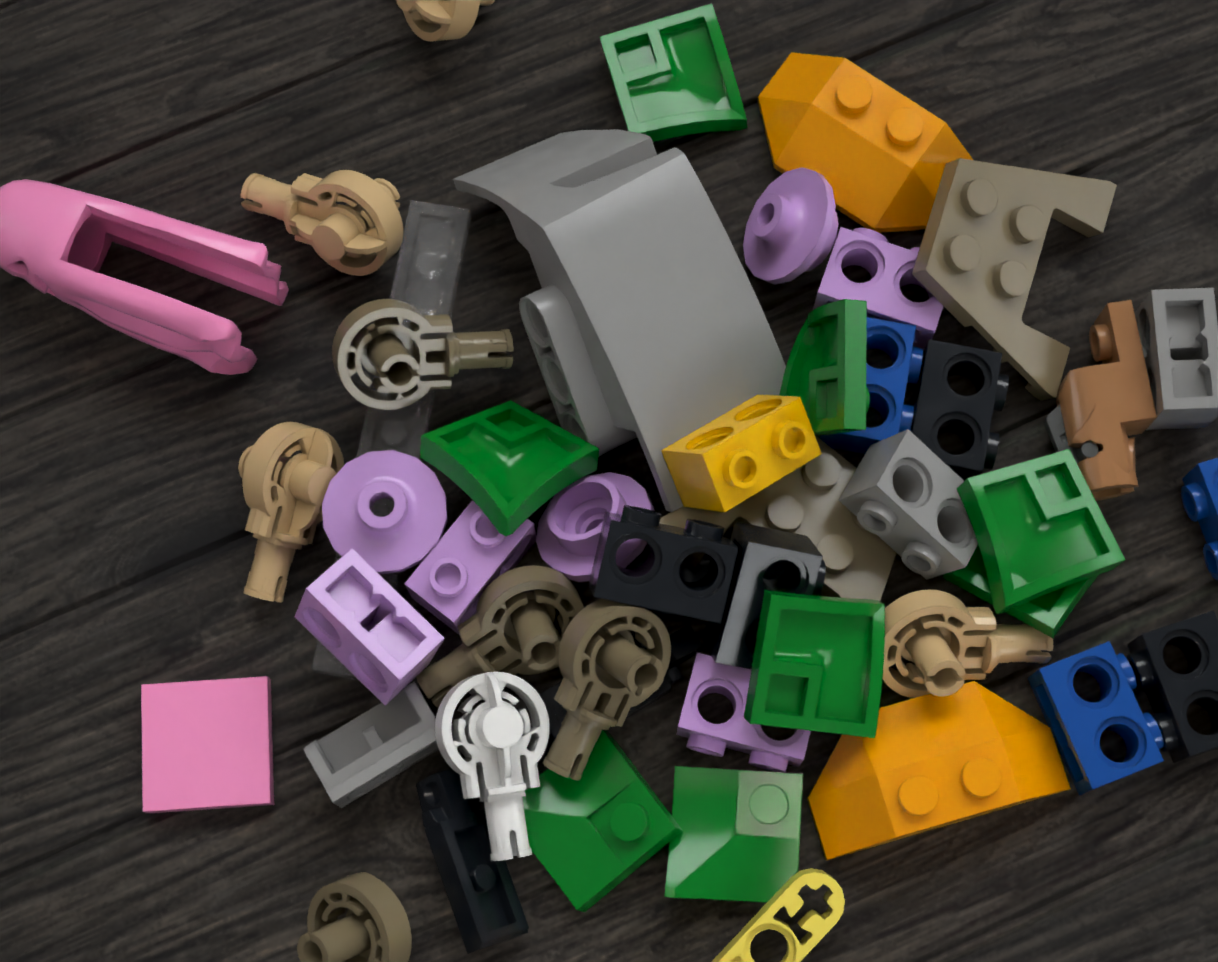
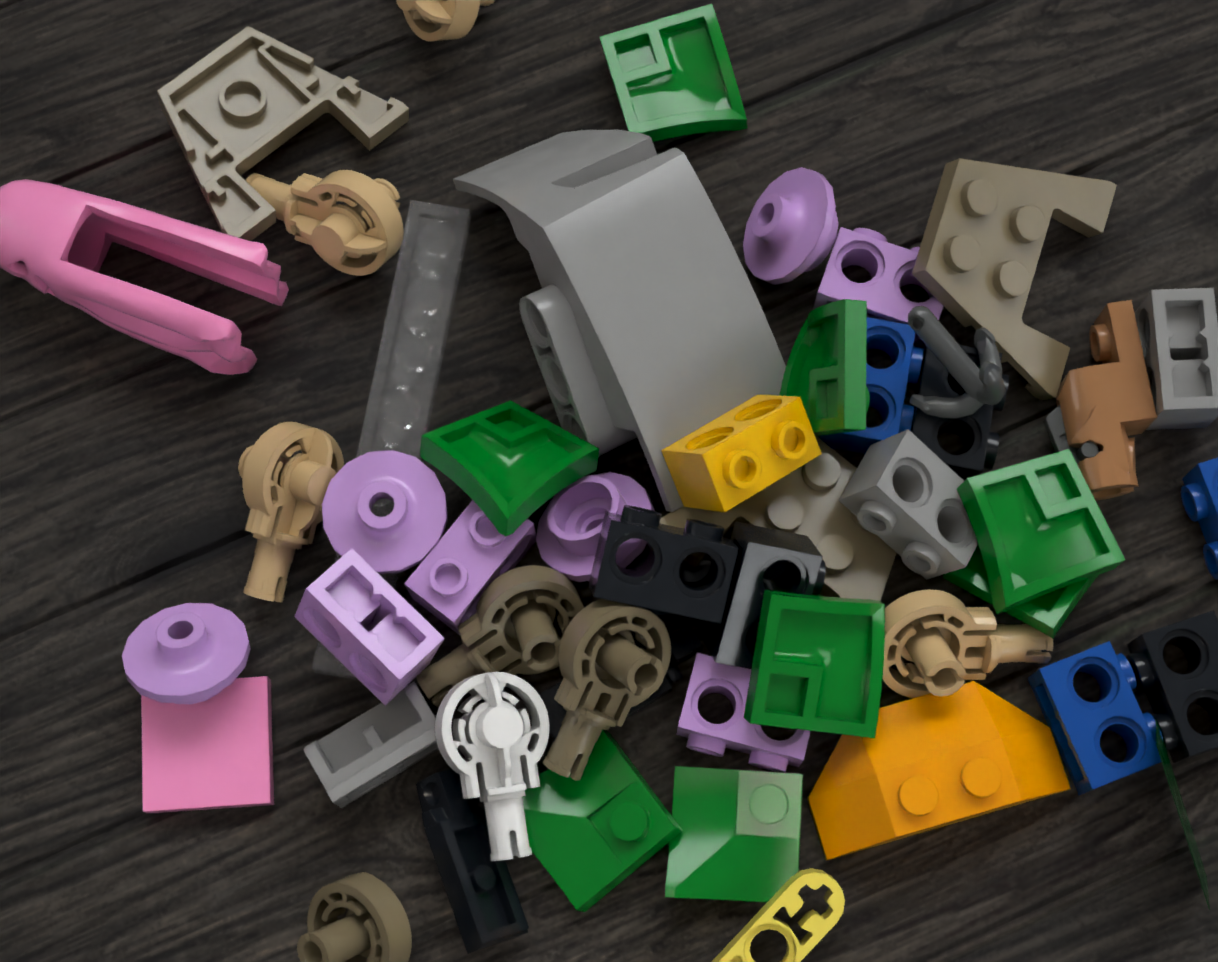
dark tan pin [332,299,514,410] -> none
light orange wedge [757,52,973,233] -> none
none -> lavender piece [122,603,251,704]
none -> dark tan wing [157,26,409,241]
none -> dark grey piece [908,306,1006,419]
none -> dark green sticker [1156,719,1210,910]

